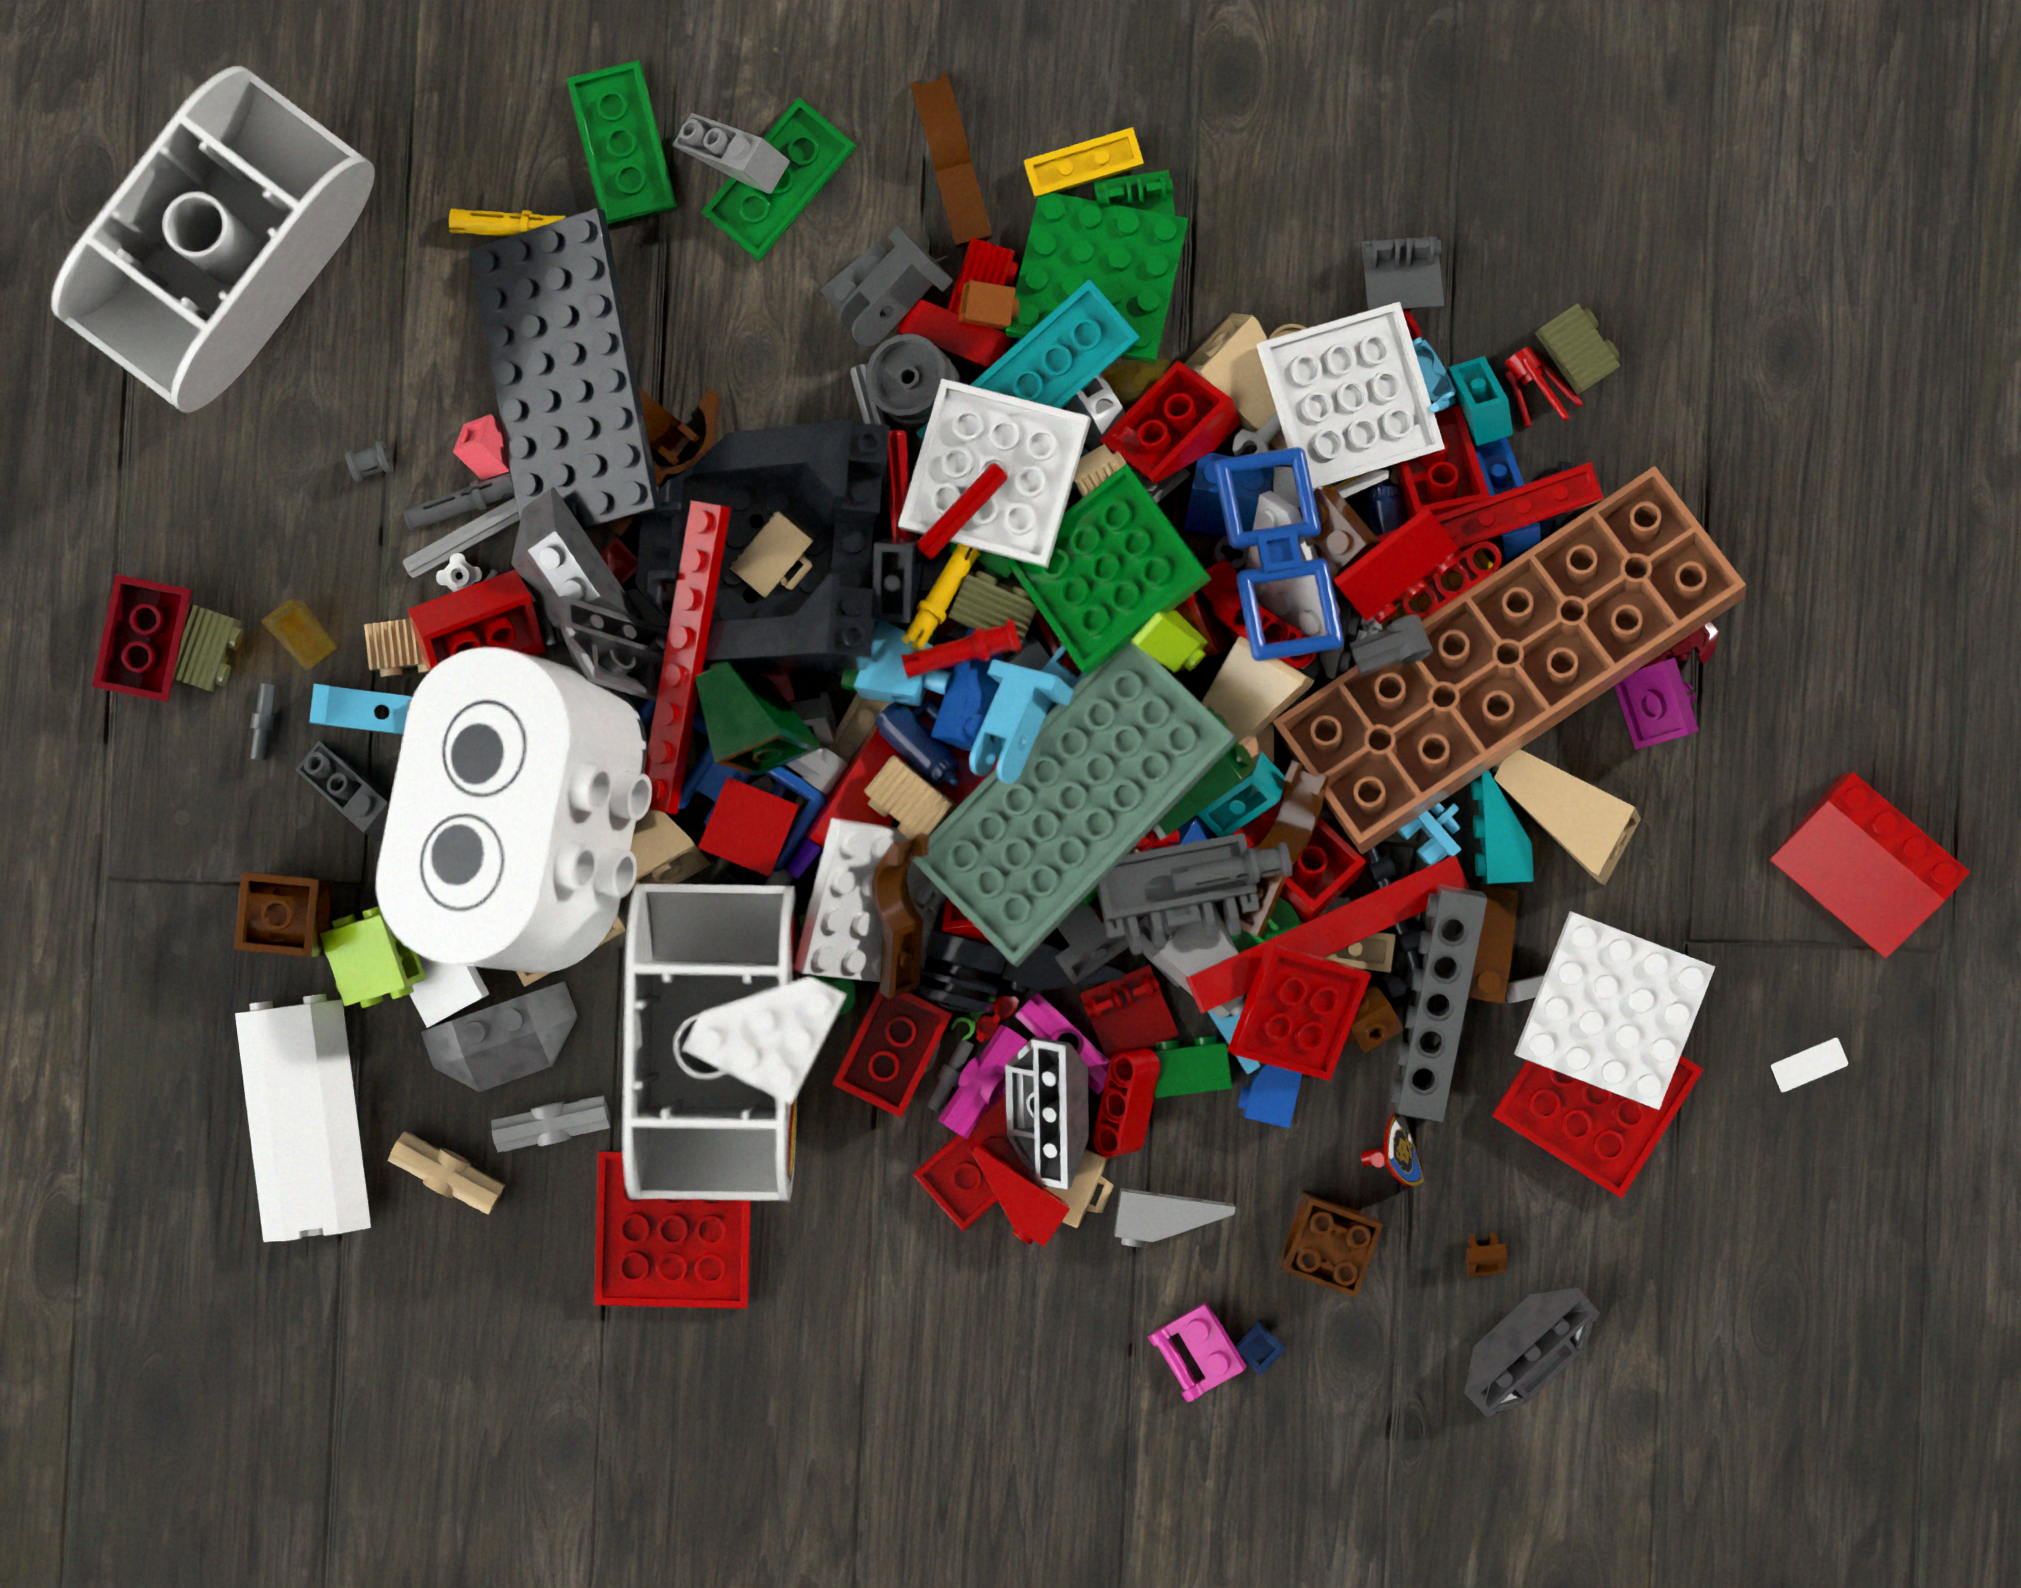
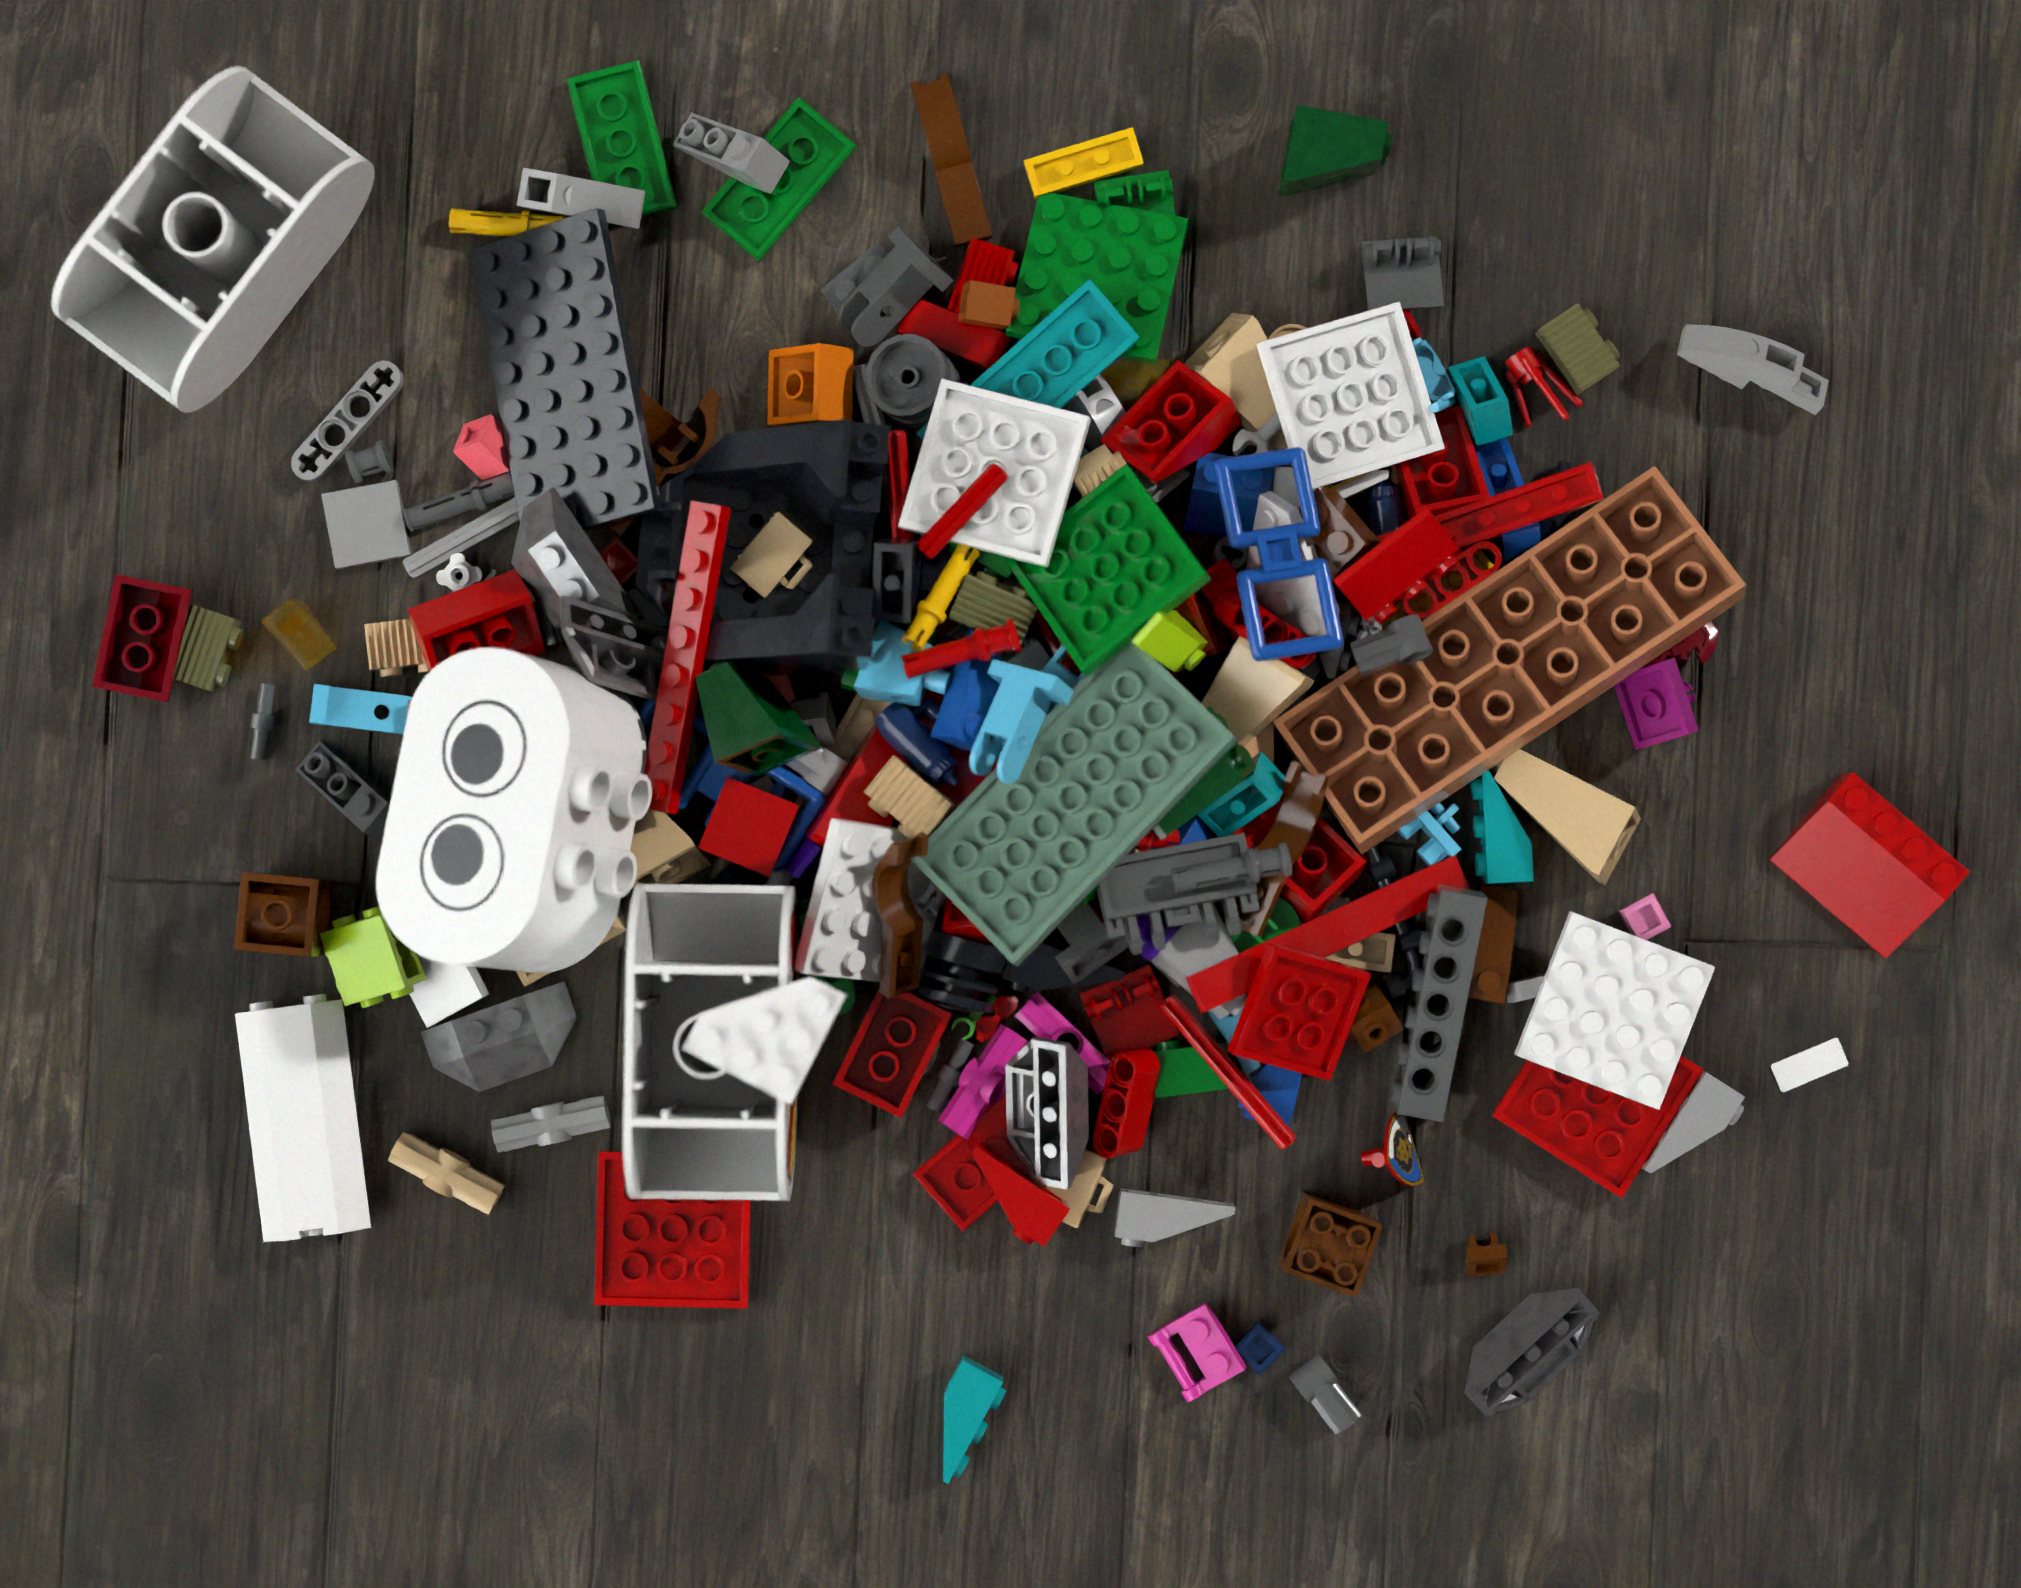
none -> light grey beam [291,360,404,482]
none -> light grey tile [321,480,412,570]
none -> light grey slope [517,168,646,229]
none -> orange slope [767,343,854,427]
none -> teal slope [943,1355,1006,1484]
none -> dark purple tile [1137,917,1178,962]
none -> red axle [1160,994,1296,1150]
none -> dark green slope [1278,105,1393,196]
none -> dark grey piece [1288,1353,1361,1435]
none -> bright pink tile [1618,893,1671,940]
none -> light grey slope [1641,1071,1745,1173]
none -> light grey slope [1677,324,1829,415]

